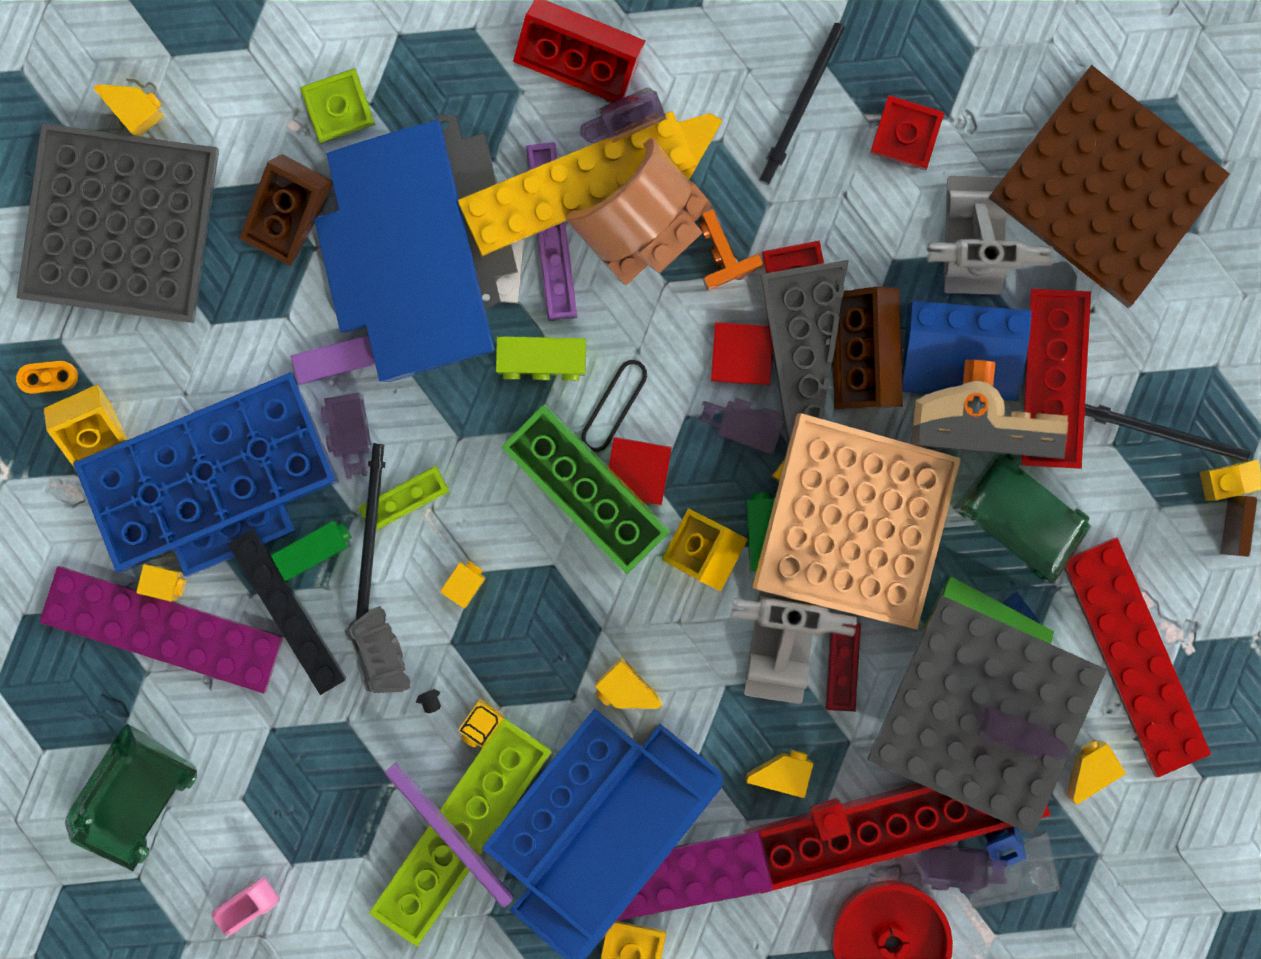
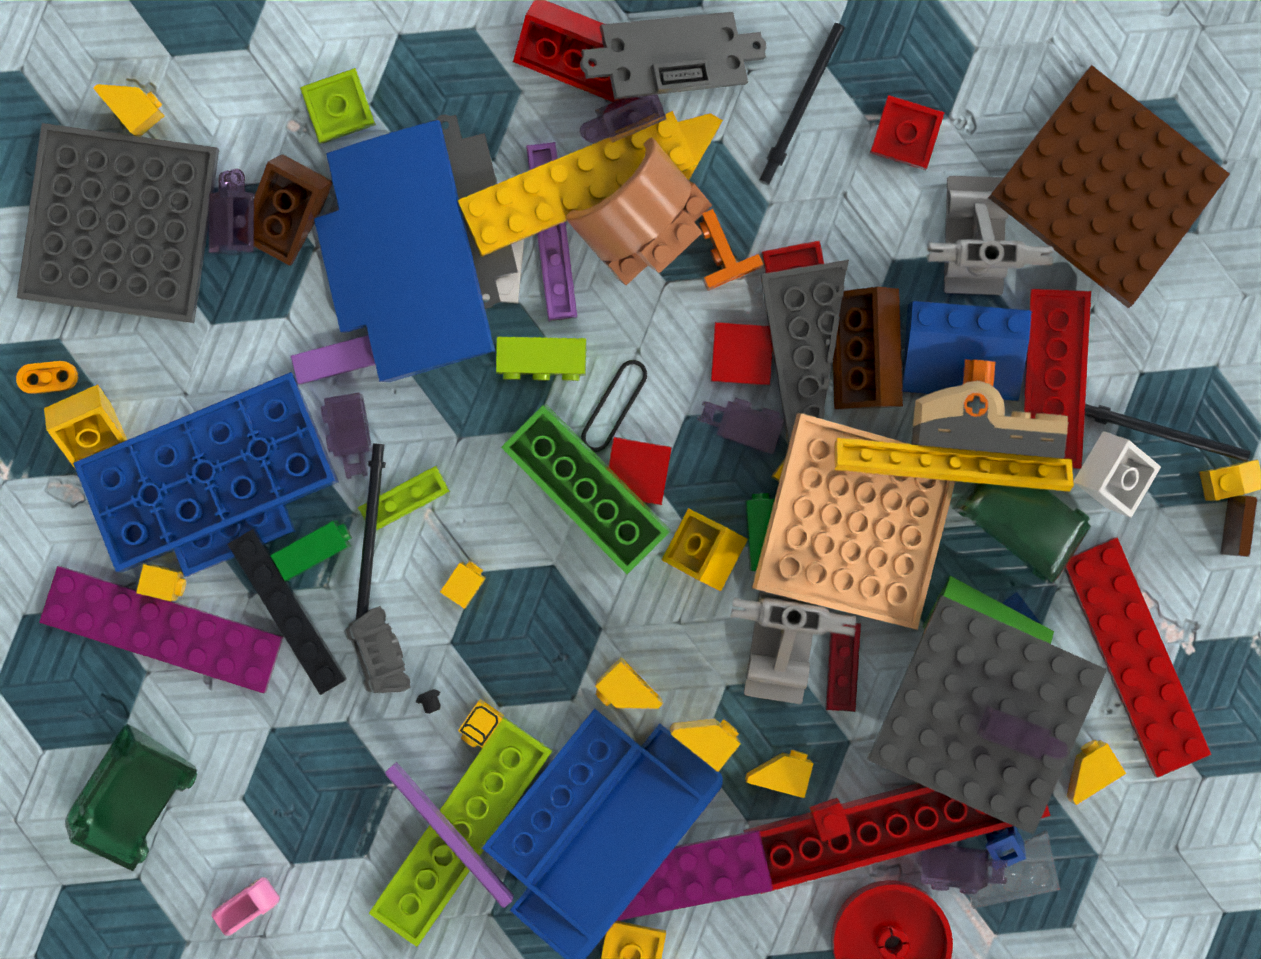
none -> clear purple brick [209,169,254,255]
none -> dark grey piece [580,12,766,99]
none -> yellow slope [670,718,741,772]
none -> yellow plate [834,438,1074,492]
none -> white brick [1073,431,1161,518]

